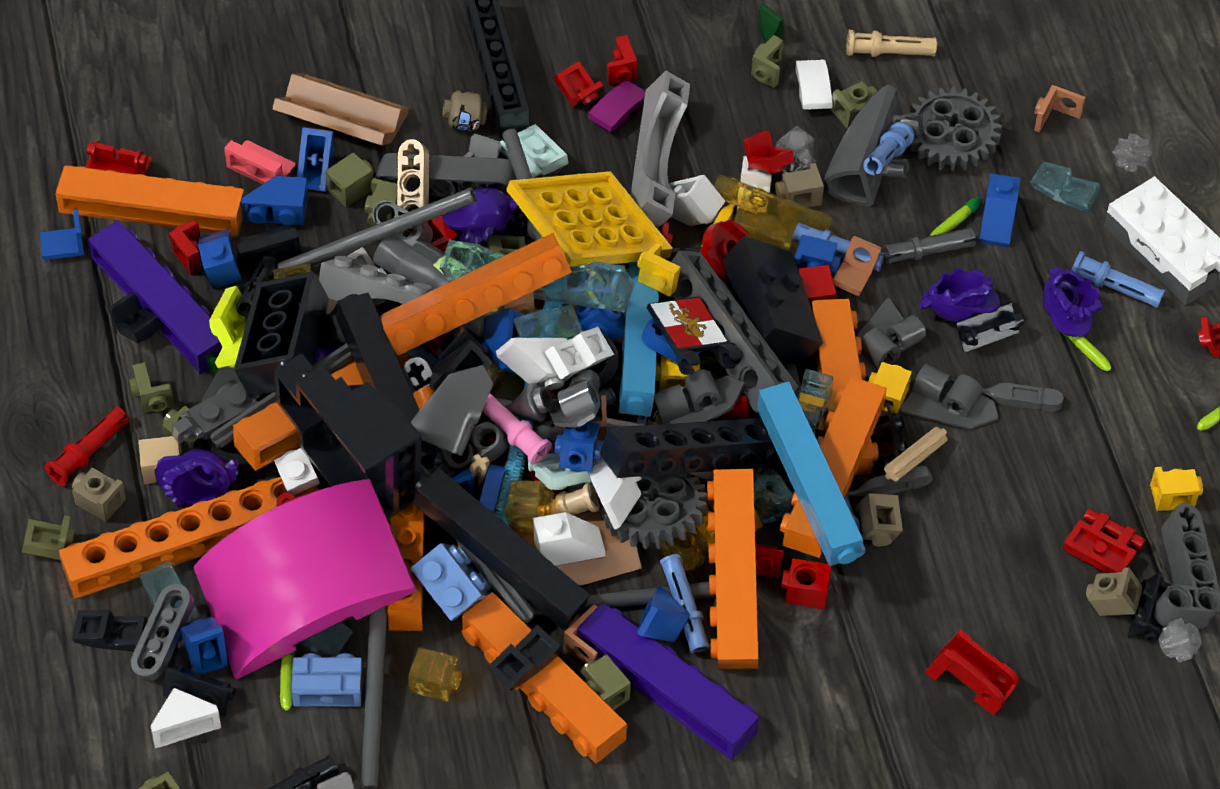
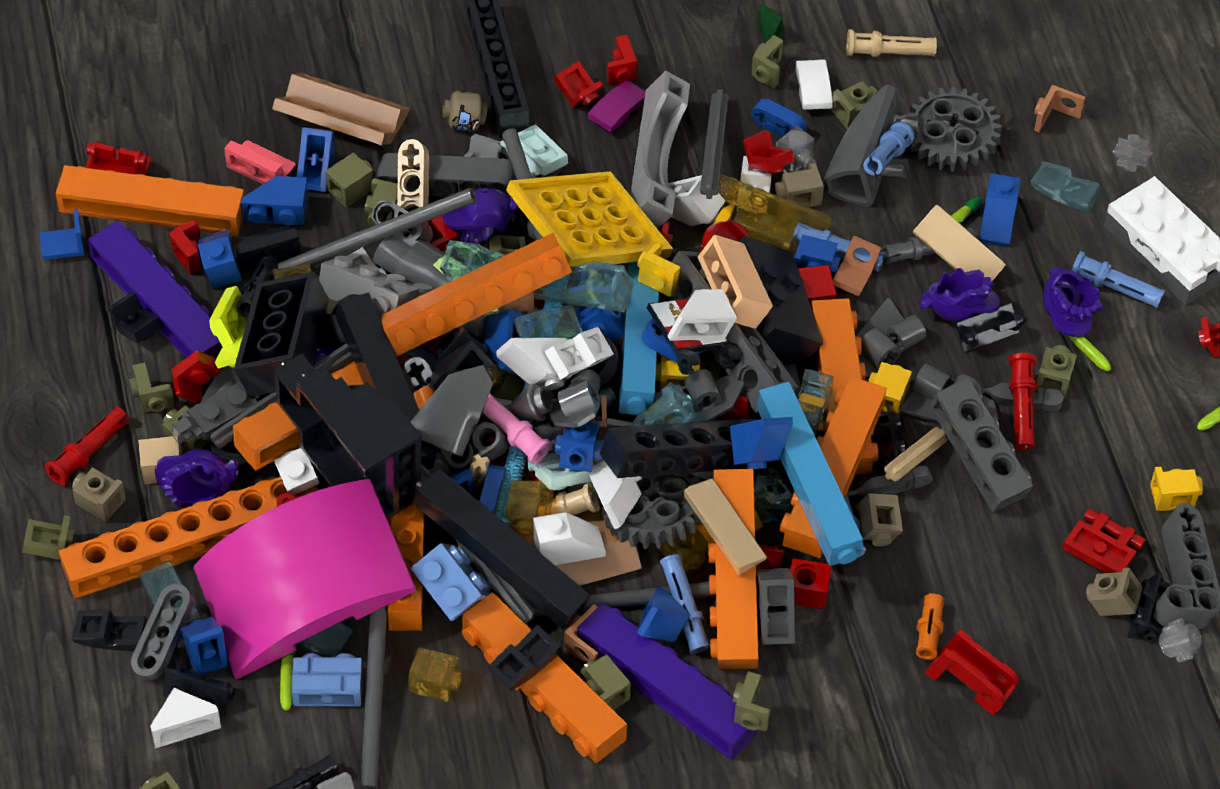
none -> red bracket [172,350,222,404]
none -> light grey brick [370,279,419,317]
none -> clear light blue leg [632,382,696,426]
none -> white slope [668,289,737,341]
none -> tan slope [684,479,767,576]
none -> light nougat brick [698,234,773,329]
none -> dark grey axle [700,89,729,199]
none -> blue slope [730,417,793,470]
none -> olive bracket [732,671,770,731]
none -> blue beam [751,99,807,142]
none -> dark grey brick [756,568,795,645]
none -> tan slope [912,205,1006,281]
none -> orange pin [916,593,945,660]
none -> dark grey brick [929,378,1033,513]
none -> red pin [1008,353,1038,451]
none -> olive brick [1037,345,1077,398]

